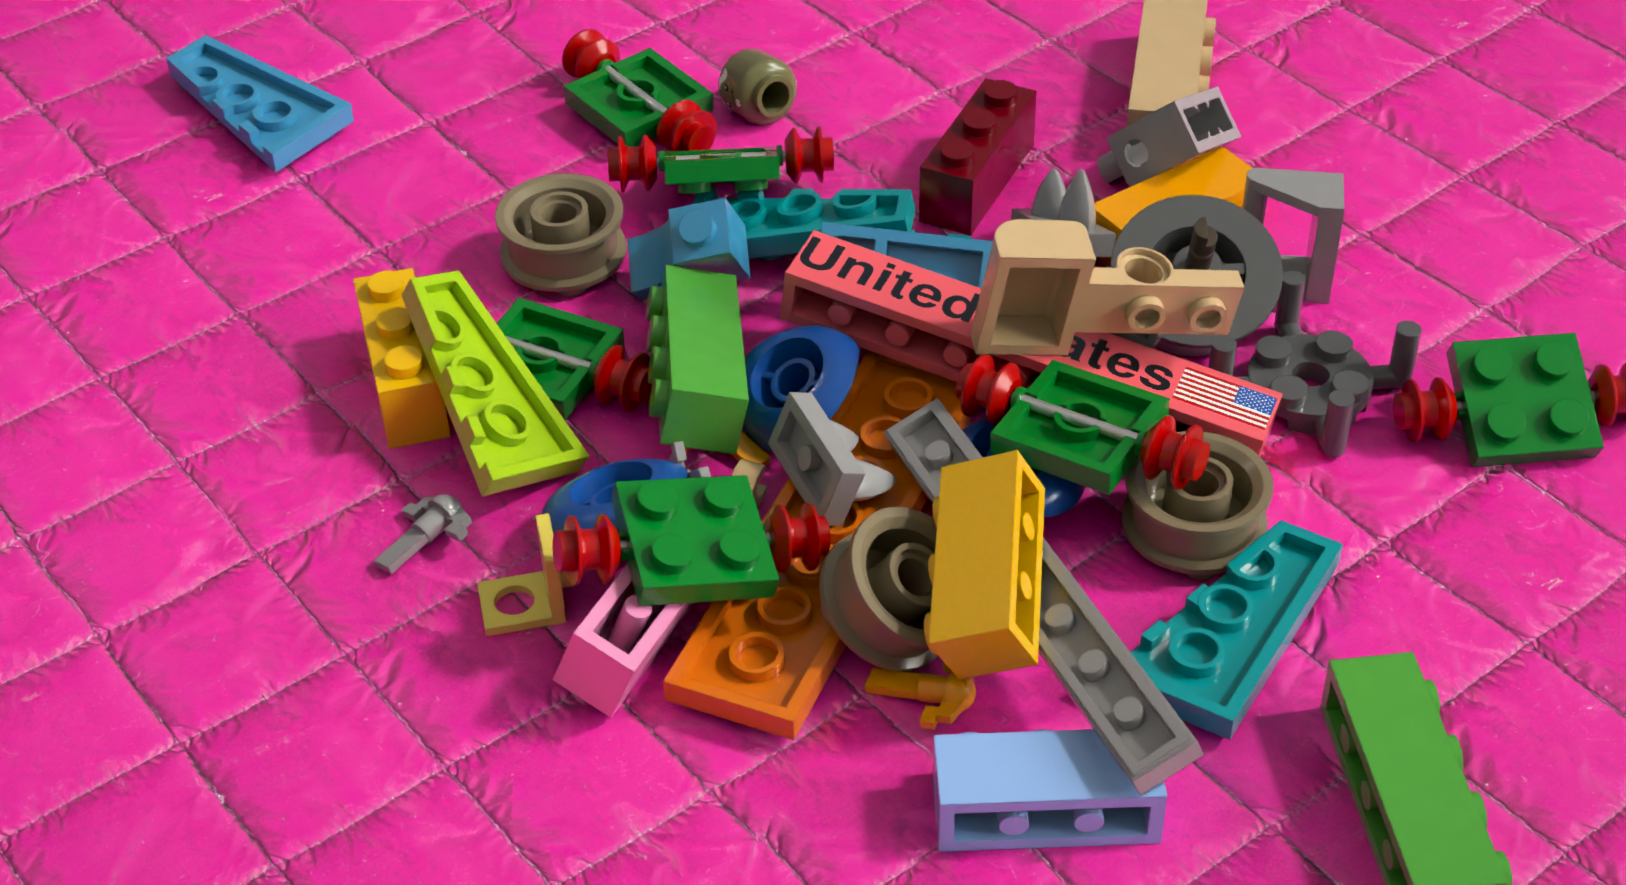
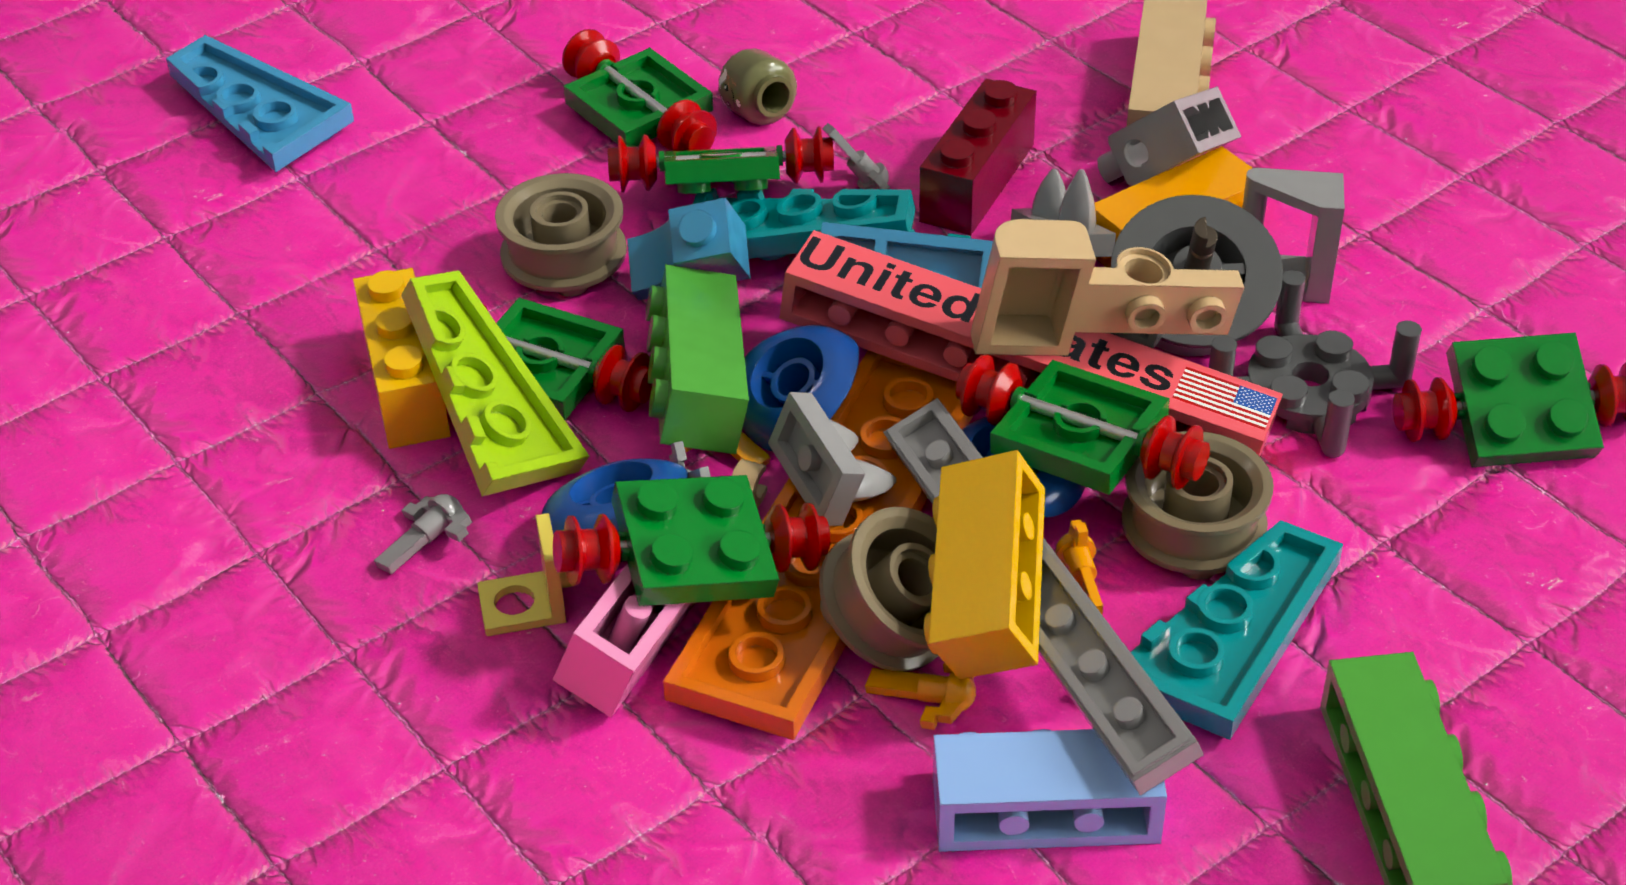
none -> light grey piece [822,123,890,189]
none -> light orange piece [1055,520,1103,614]

